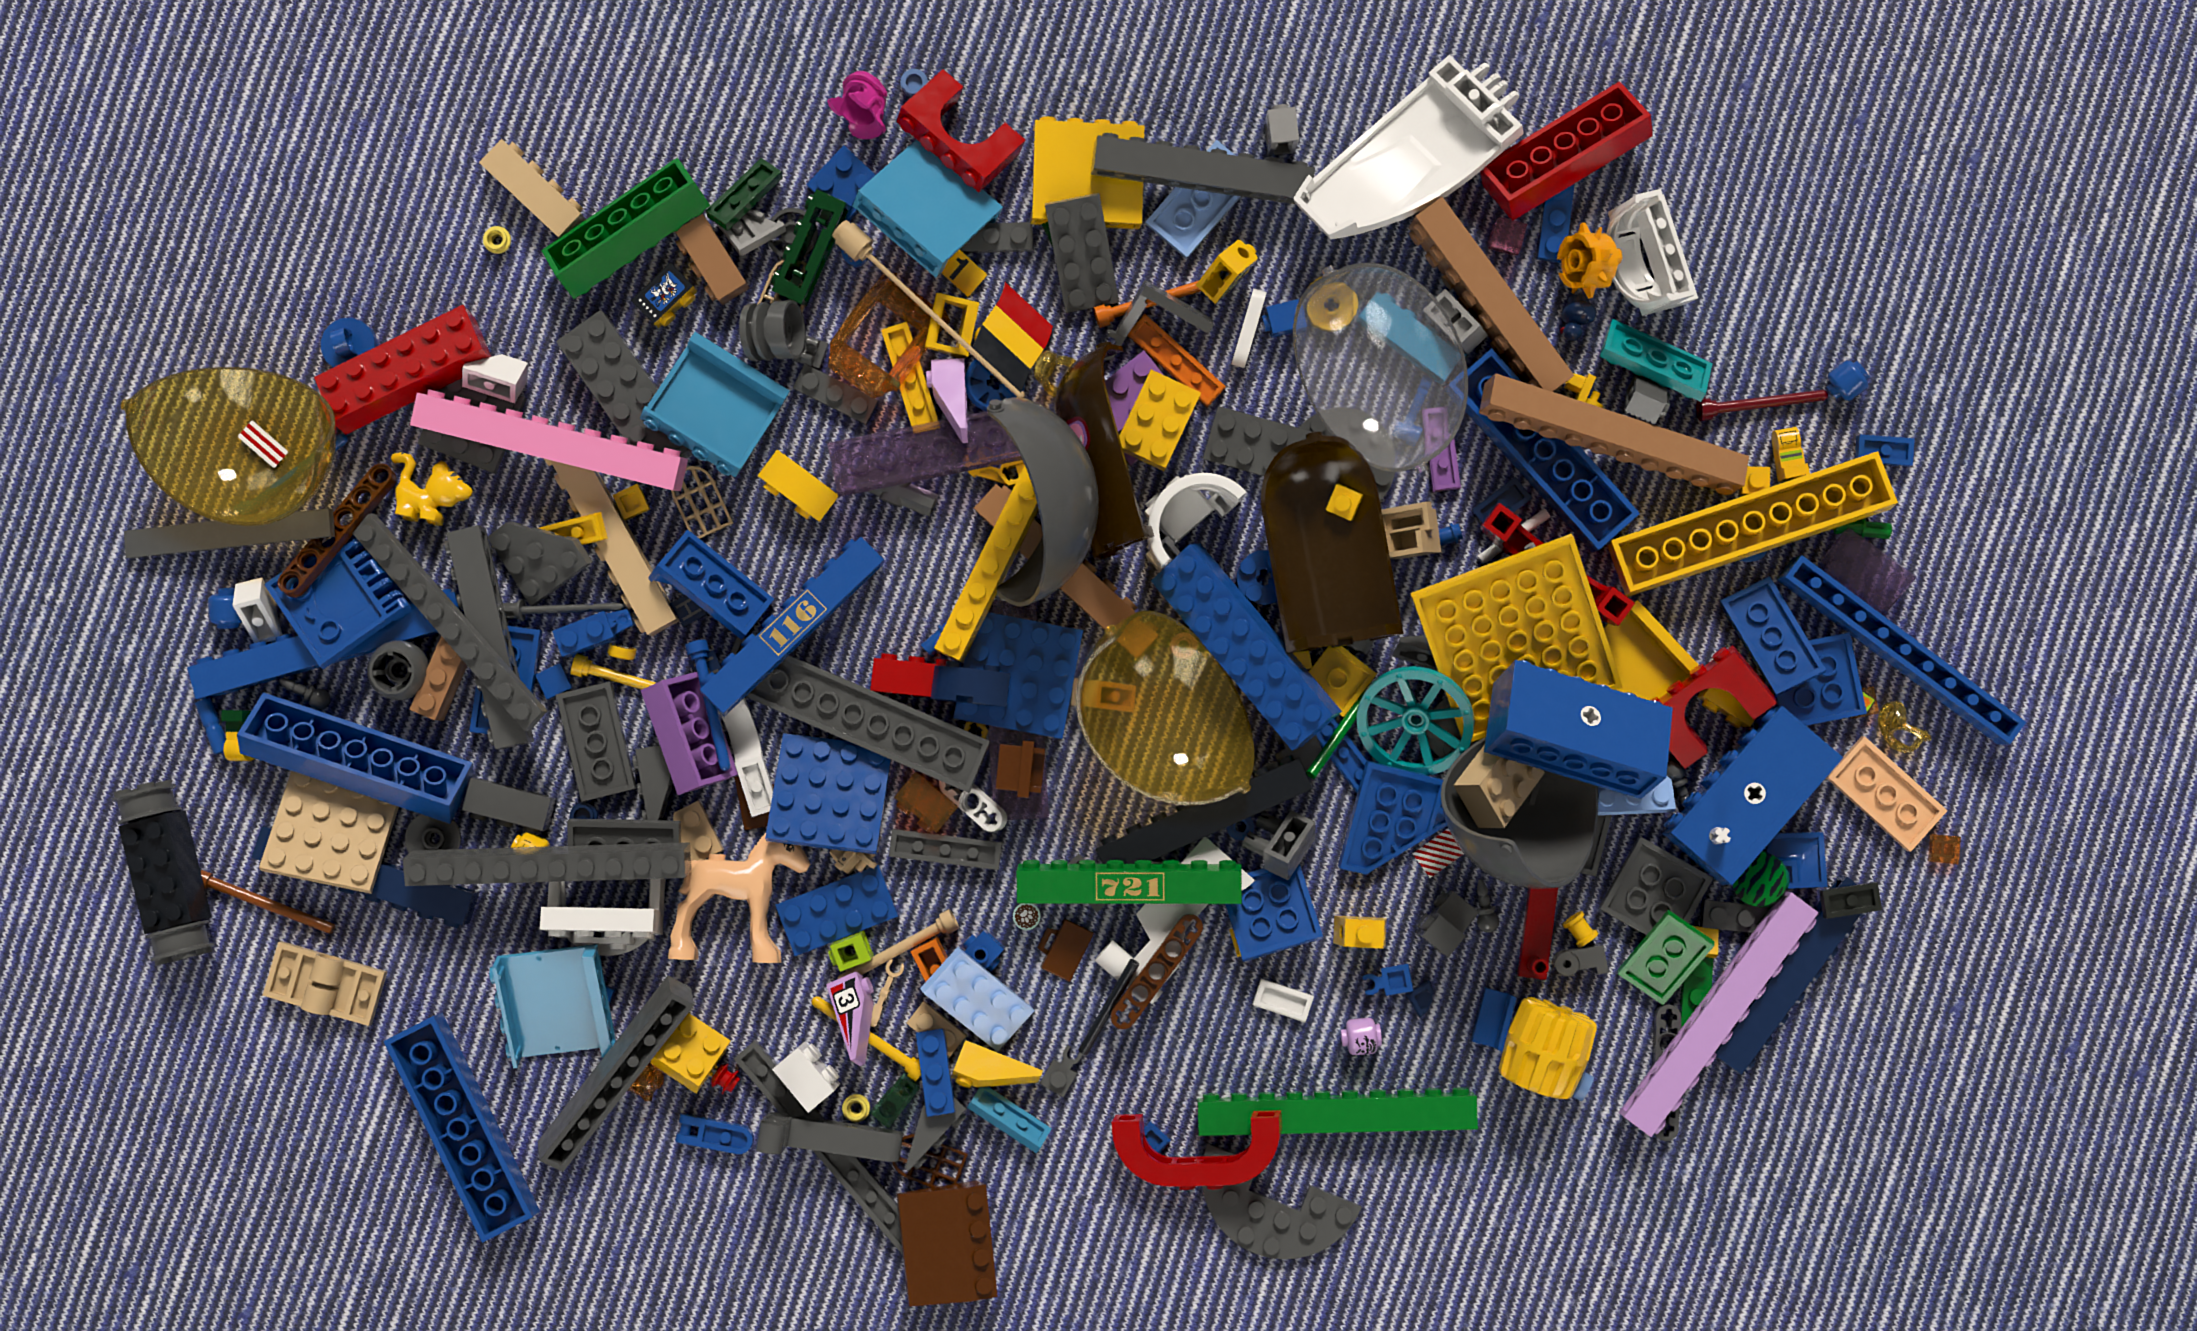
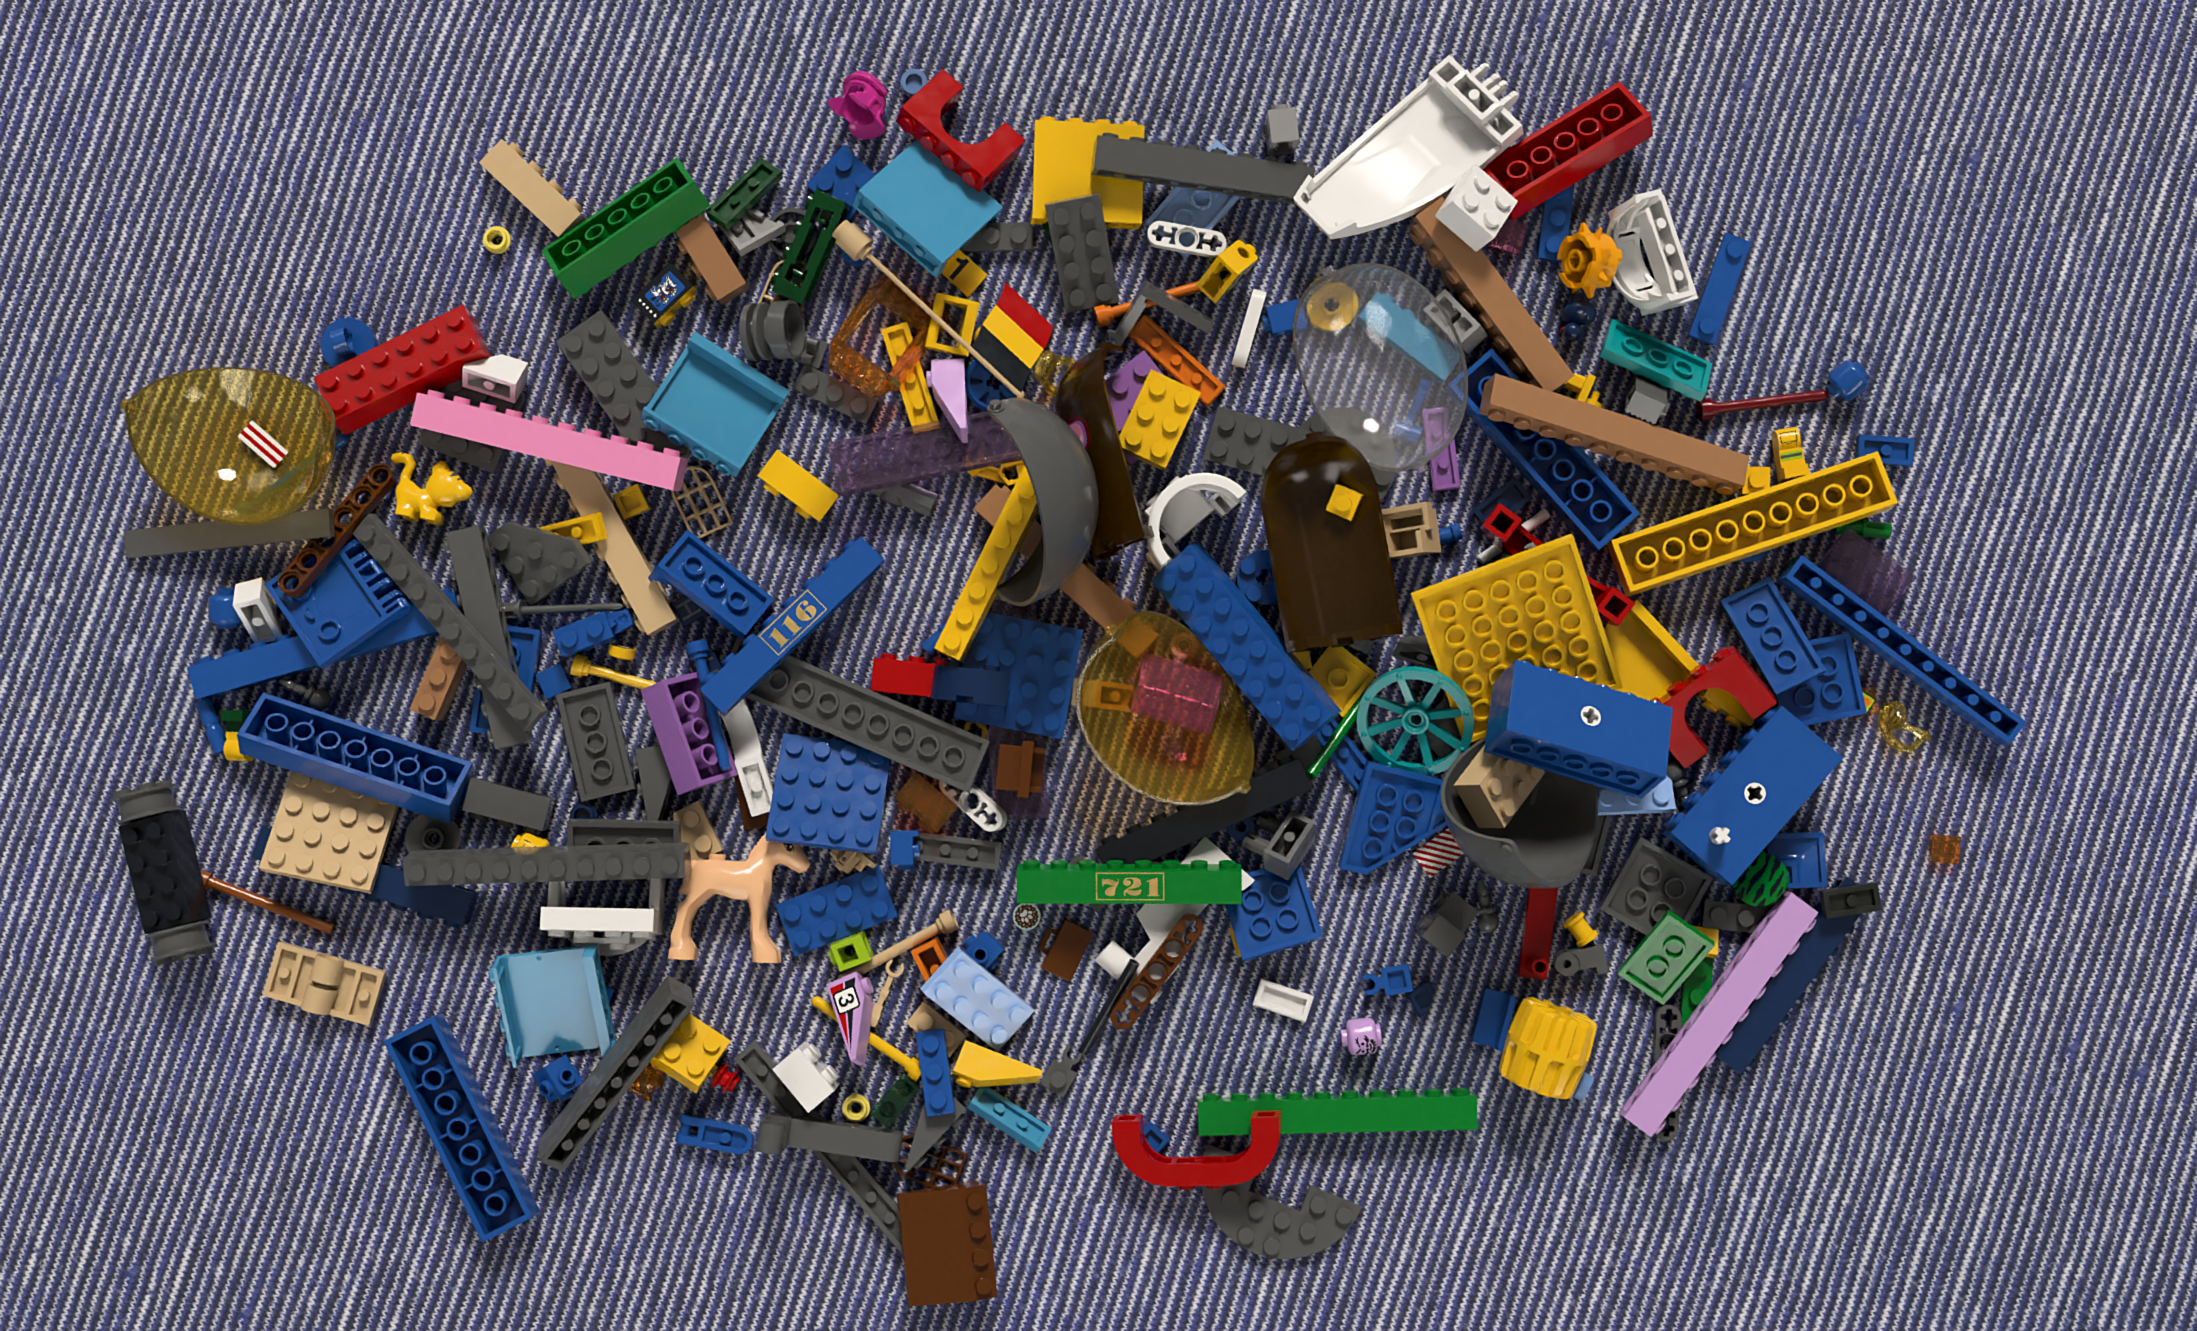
dark grey wheel [367,640,429,700] -> none
yellow torso [1333,915,1387,949] -> none
light nougat plate [1826,736,1947,852] -> none
none -> blue brick [532,1054,583,1103]
none -> blue brick [890,830,920,870]
none -> clear pink slope [1128,652,1224,735]
none -> white beam [1147,221,1226,258]
none -> white brick [1435,165,1518,252]
none -> blue plate [1687,233,1751,346]

